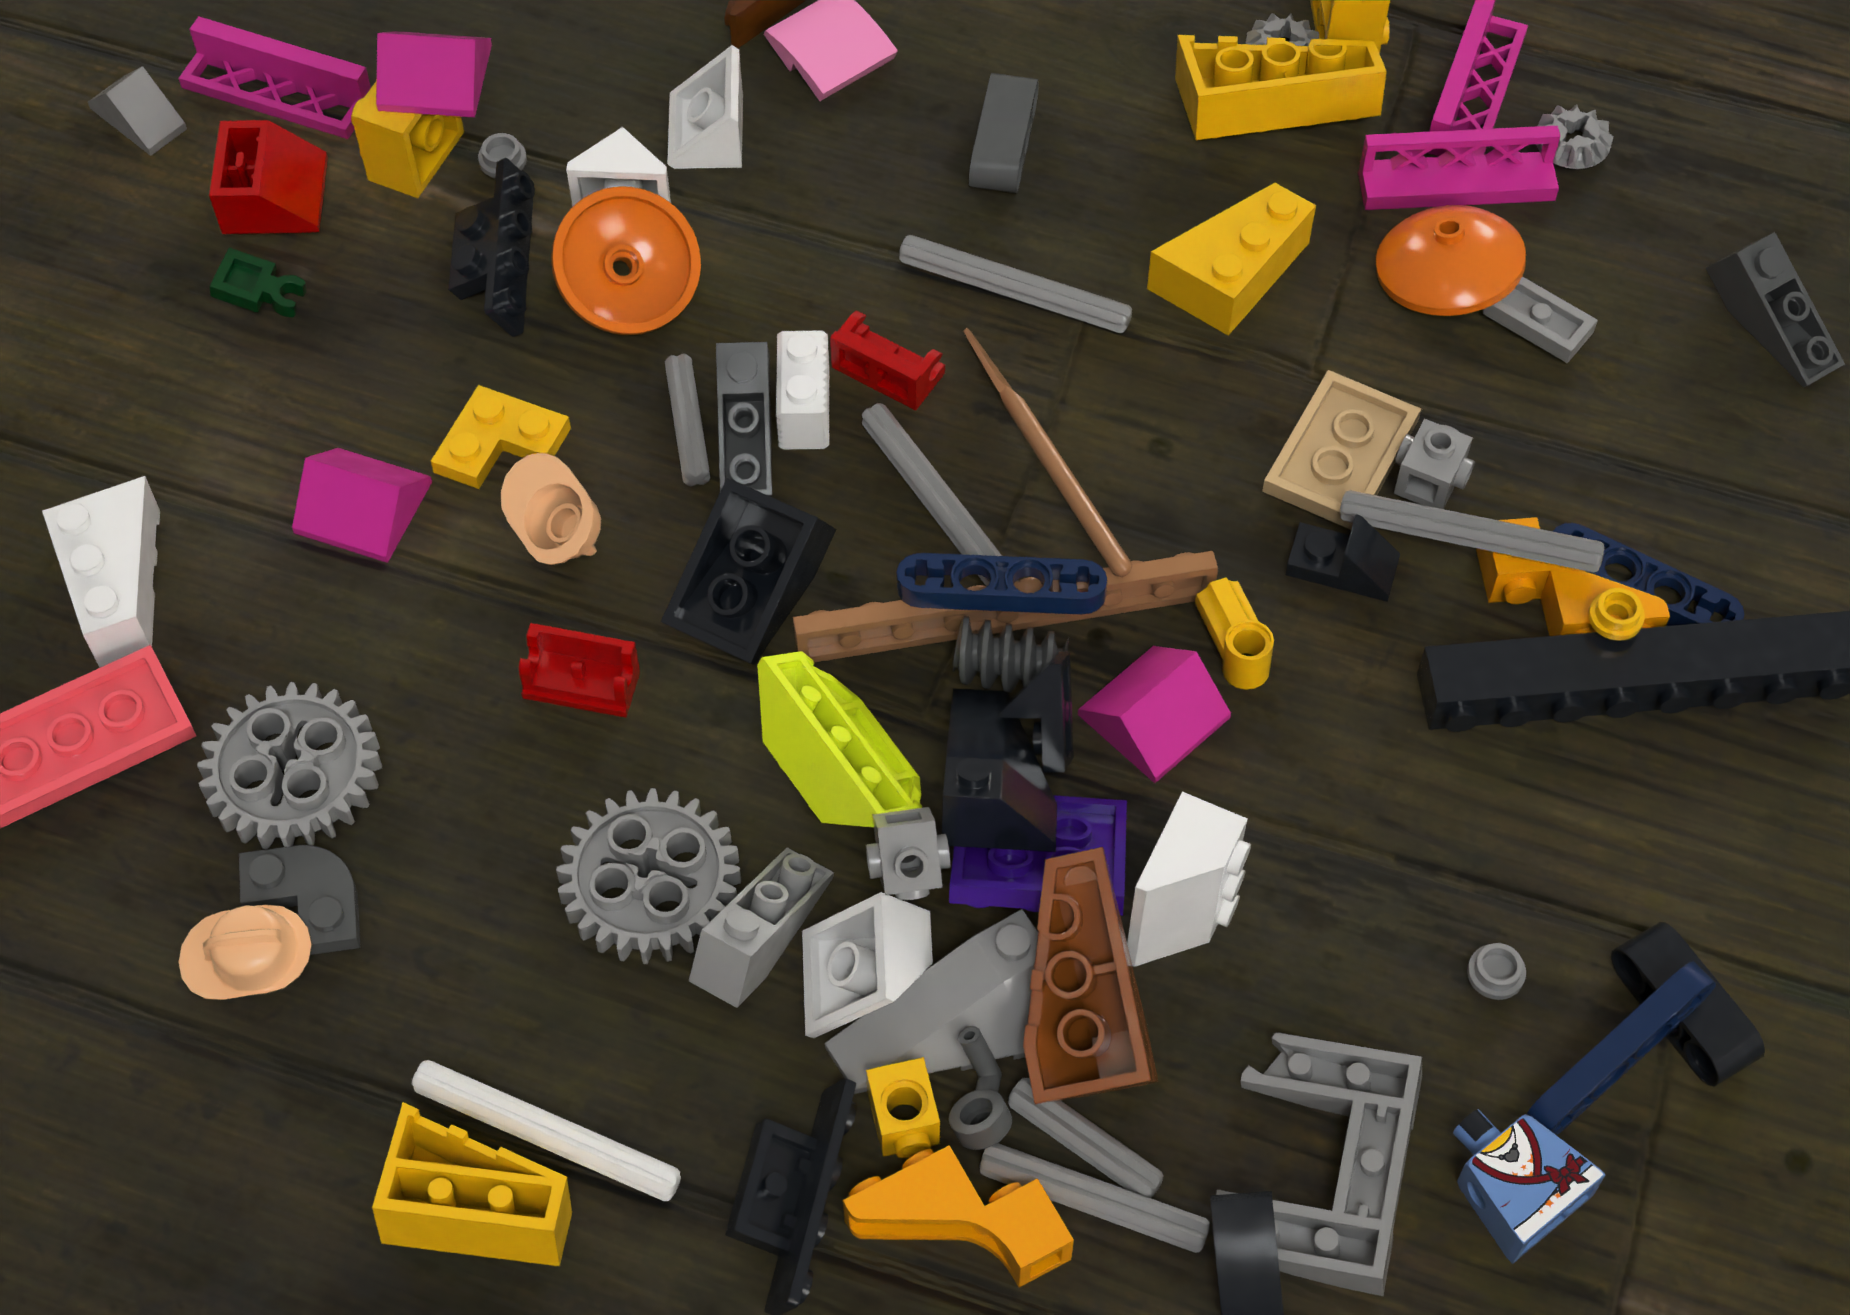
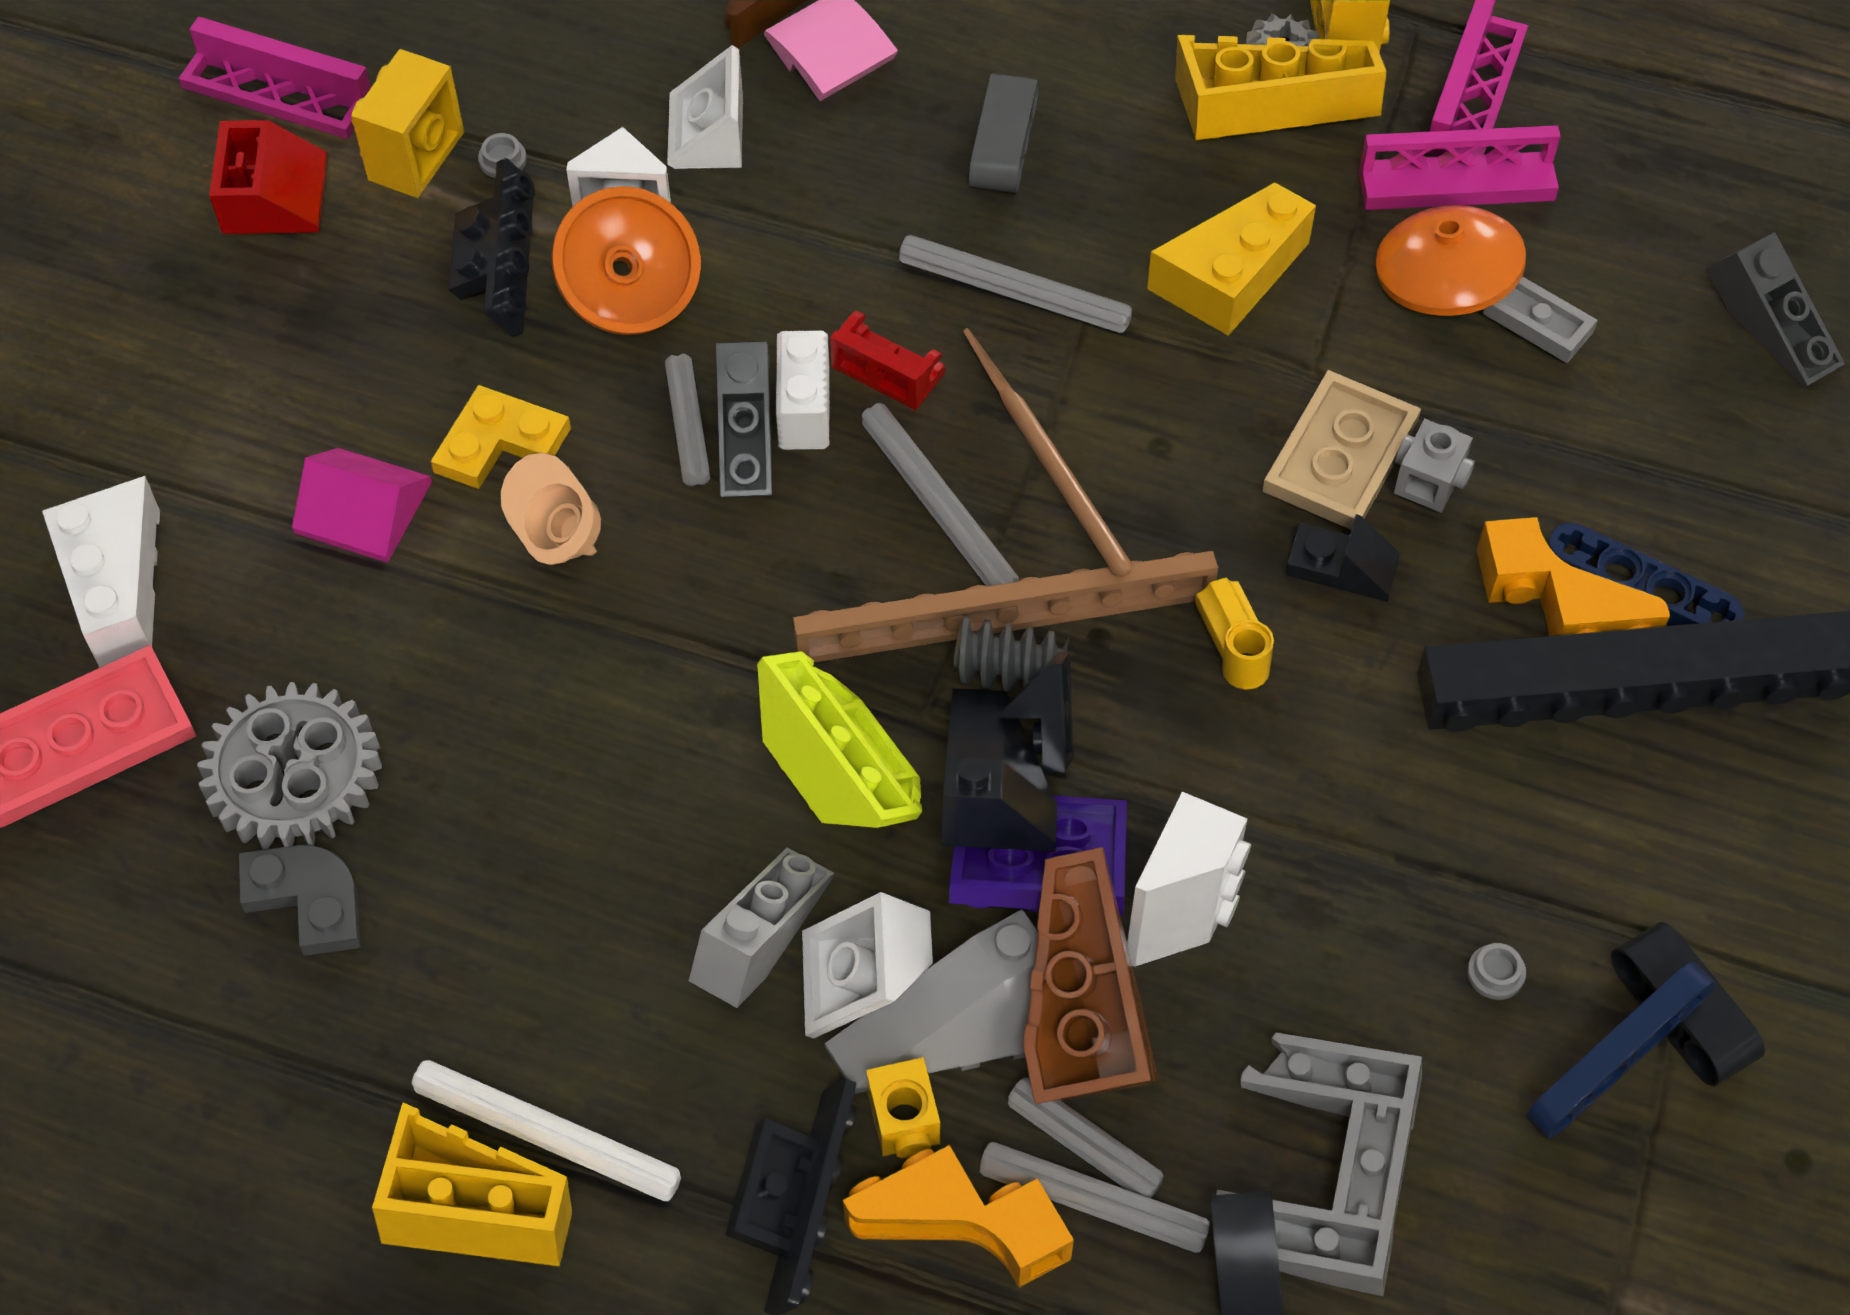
light grey slope [88,66,187,156] -> none
light nougat piece [178,905,312,1000] -> none
dark green plate [210,247,306,317] -> none
dark pink slope [376,31,492,118] -> none
red hinge [519,623,640,718] -> none
light grey gear [556,788,741,964] -> none
black slope [661,478,837,665] -> none
light grey brick [866,807,951,900] -> none
dark blue beam [896,553,1107,615] -> none
dark grey plate [949,1027,1012,1150] -> none
dark pink slope [1077,646,1231,783] -> none
light grey axle [1340,490,1605,573] -> none
torso [1453,1109,1605,1264] -> none
light grey gear [1536,104,1614,169] -> none
yellow plate [1588,588,1645,641] -> none

